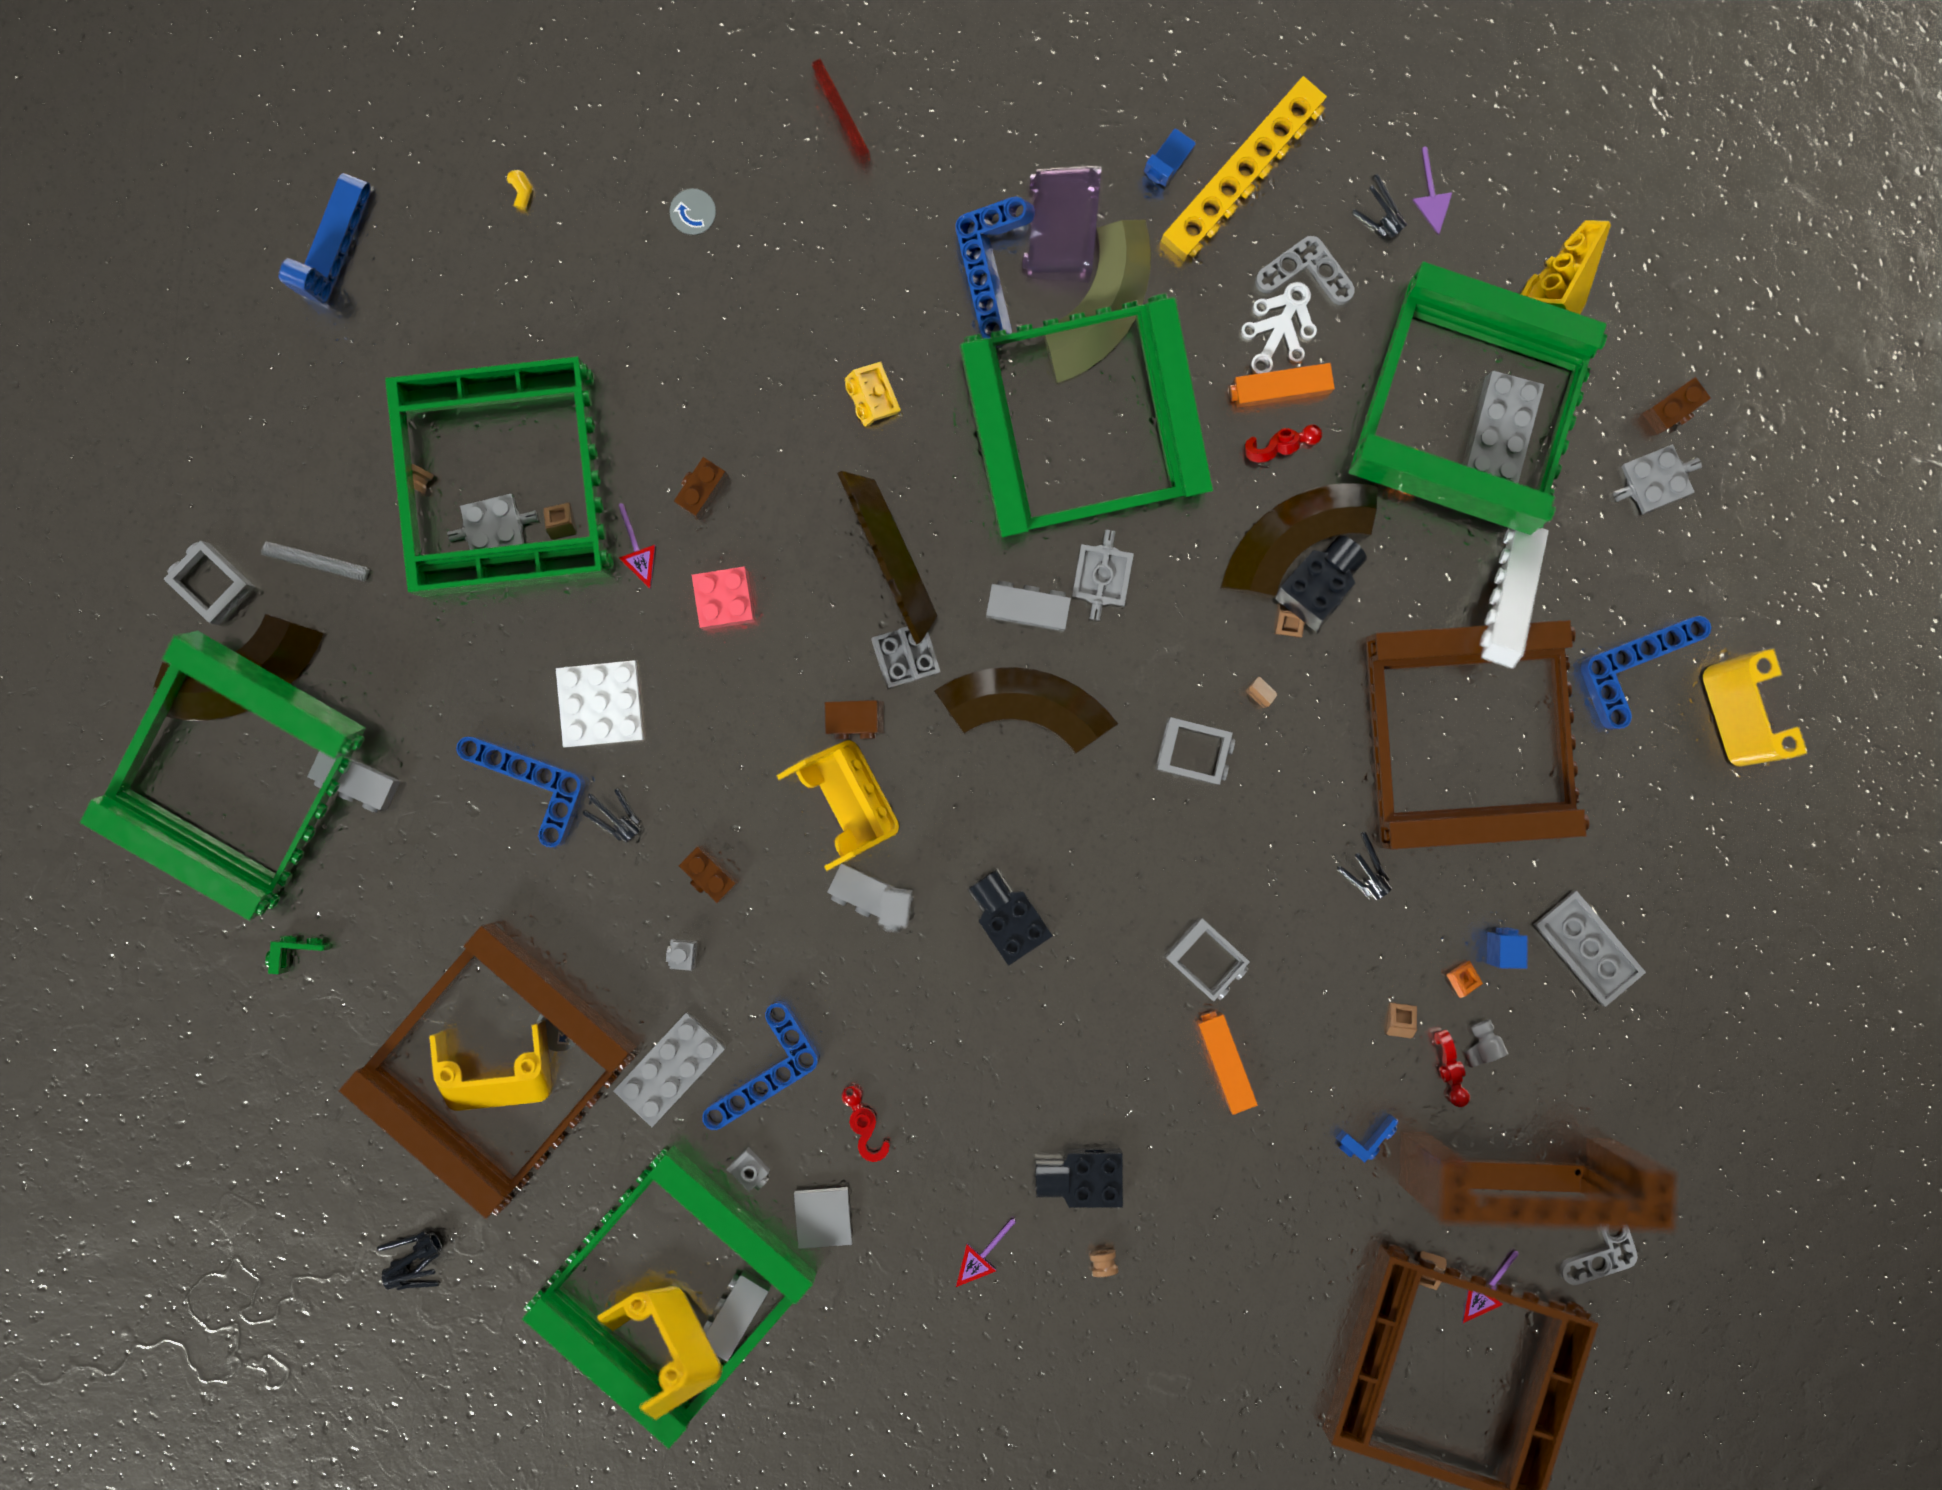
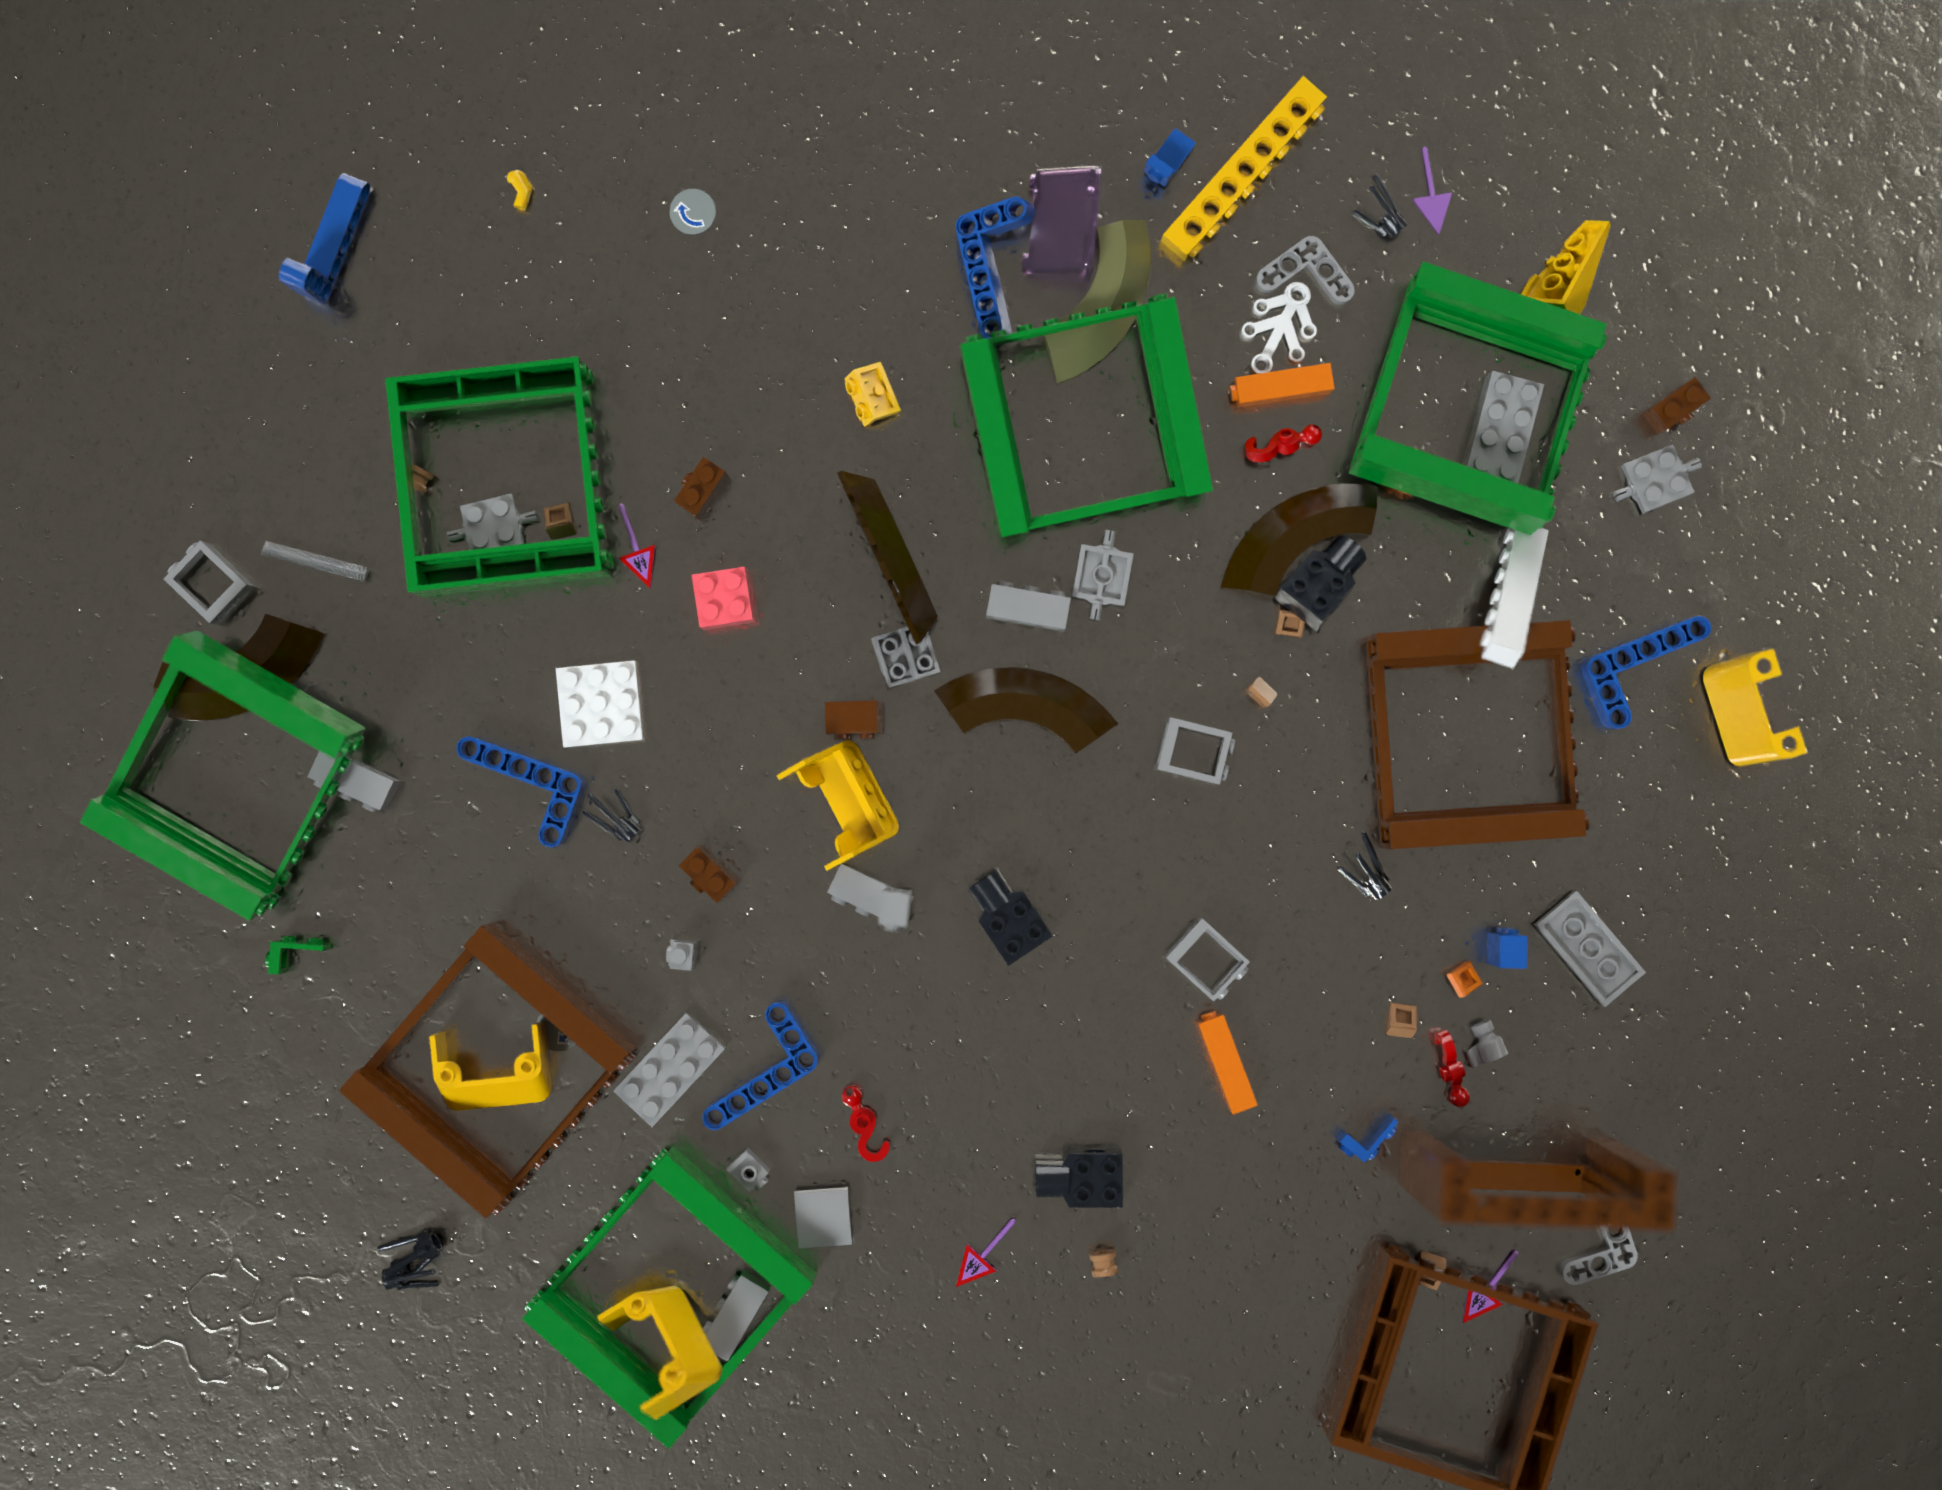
clear red tile [812,59,871,164] -> none

